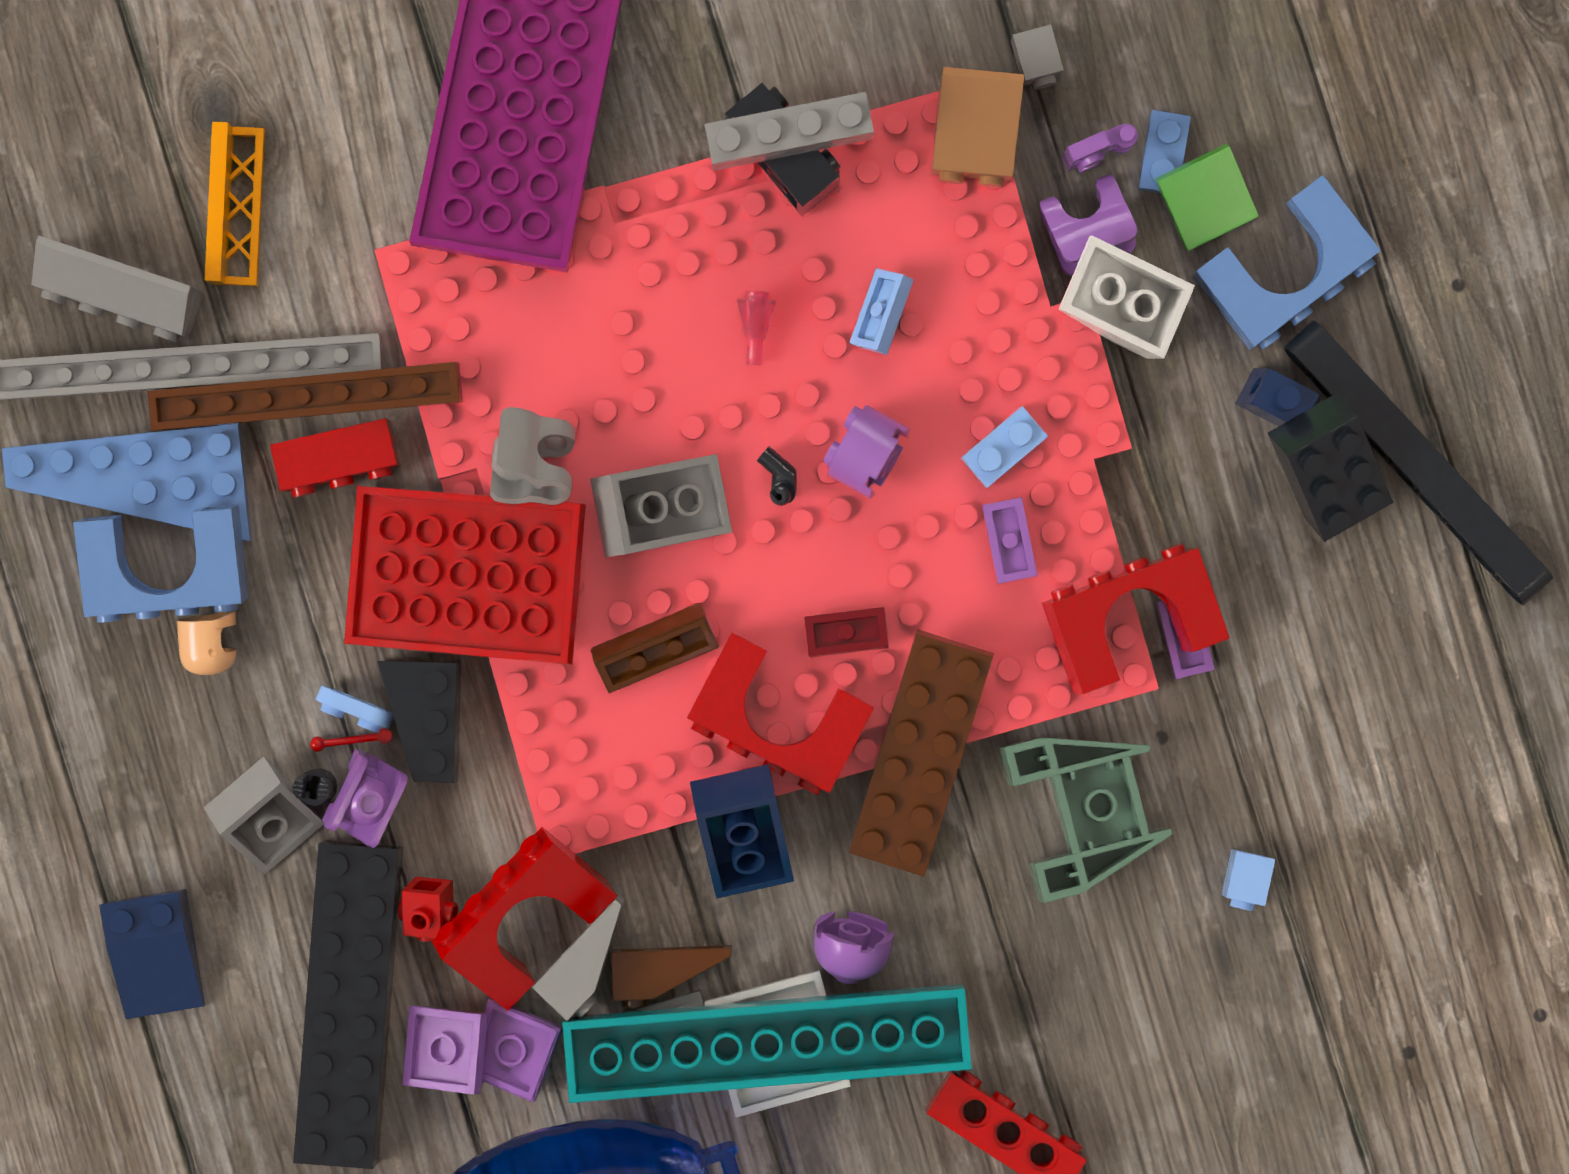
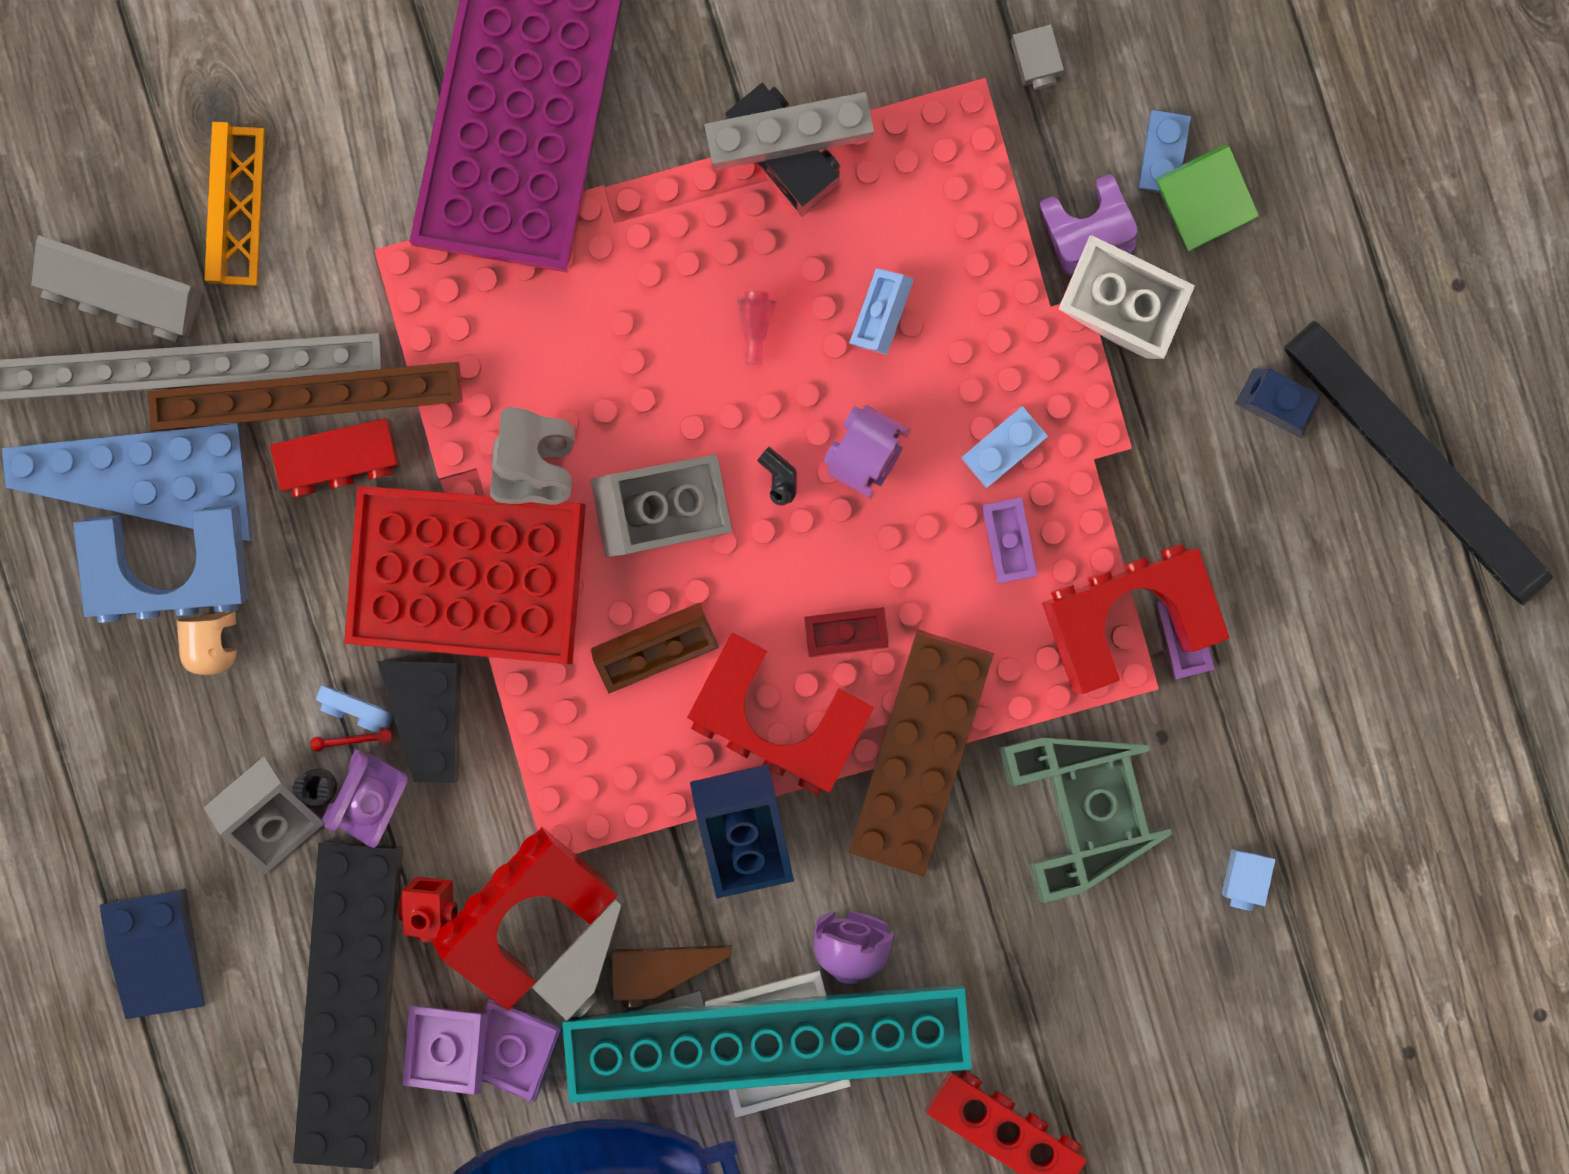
medium nougat slope [931,67,1024,187] -> none
medium lavender plate [1062,124,1138,174] -> none
medium blue arch [1192,175,1381,350] -> none
black brick [1268,393,1394,542] -> none

